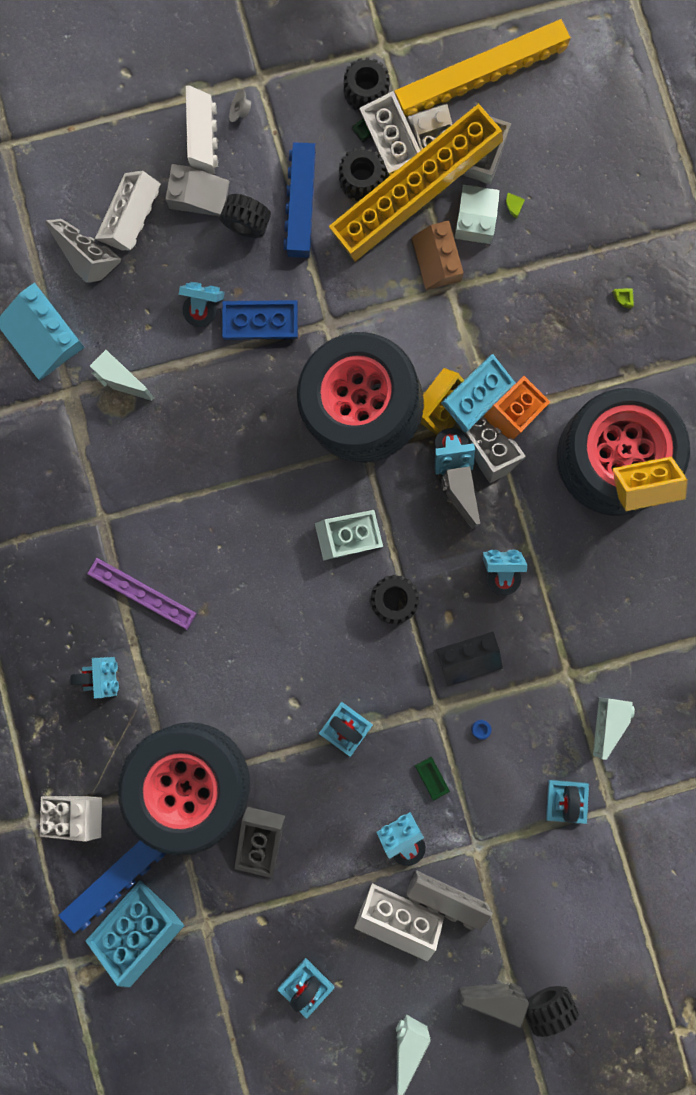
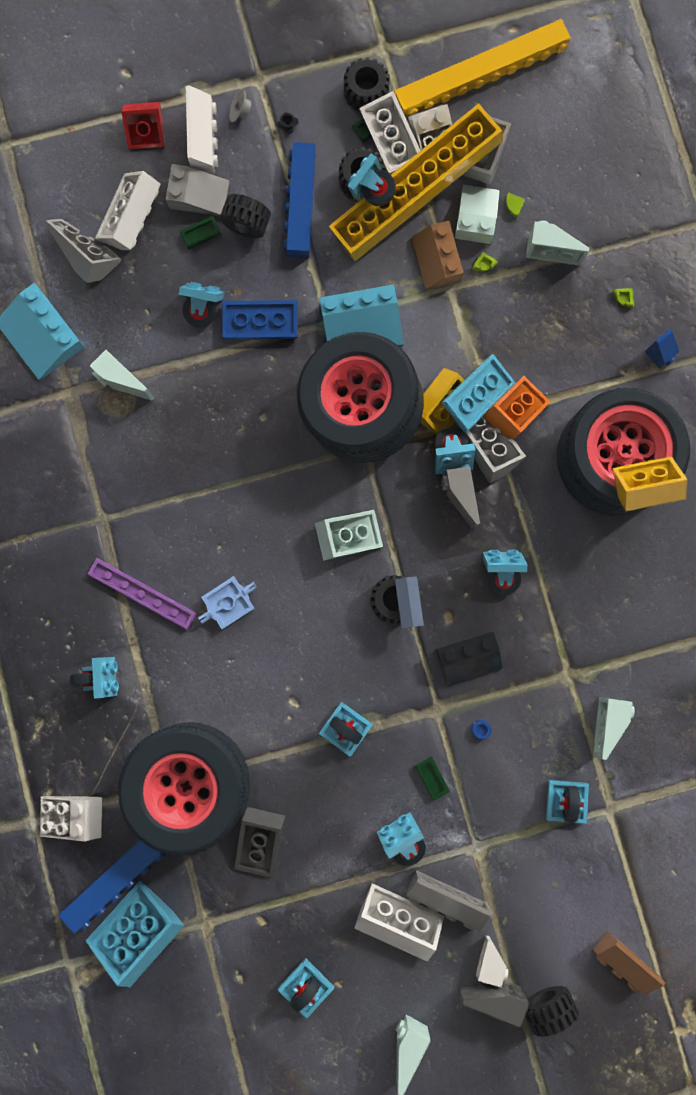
none -> red slope [121,102,165,149]
none -> dark green tile [179,215,221,250]
none -> light blue plate [198,576,258,630]
none -> black plate [277,112,299,134]
none -> medium azure slope [320,284,403,346]
none -> plate [348,154,396,206]
none -> sand blue piece [395,576,424,628]
none -> lime tile [472,252,498,272]
none -> white slope [476,935,508,987]
none -> light aqua slope [526,221,589,266]
none -> medium nougat slope [593,931,666,995]
none -> blue slope [645,329,679,368]

